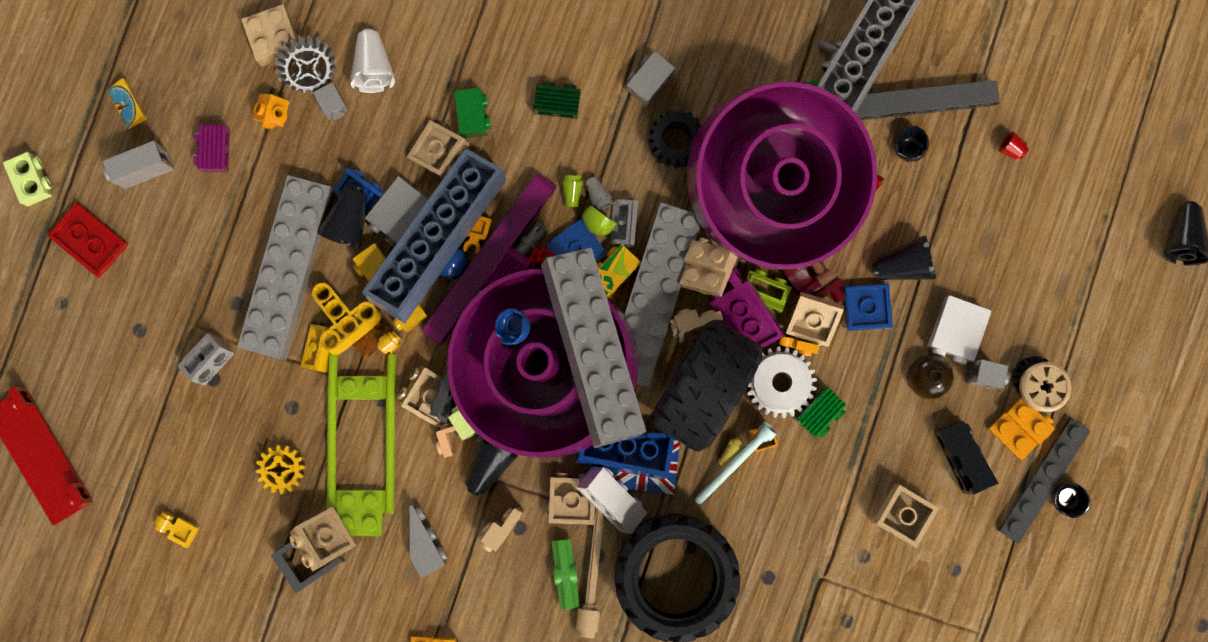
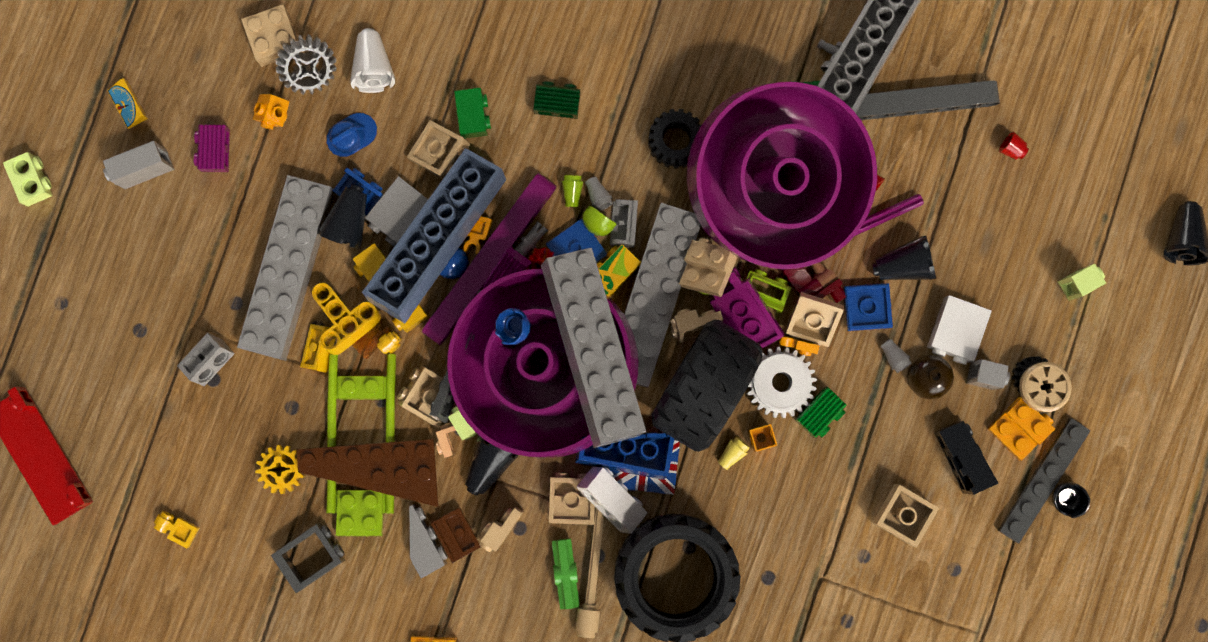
red tile [47,202,129,278] -> none
tan plate [290,507,356,571] -> none
light grey brick [313,82,348,120] -> none
light grey brick [626,51,675,107] -> none
light aqua piece [695,421,777,504] -> none
black hair [895,126,929,162] -> none
none -> reddish brown wing [297,439,439,507]
none -> blue piece [327,113,377,157]
none -> reddish brown plate [431,507,481,563]
none -> magenta axle [855,194,924,236]
none -> light grey cone [880,339,912,373]
none -> yellowish green brick [1058,264,1106,301]

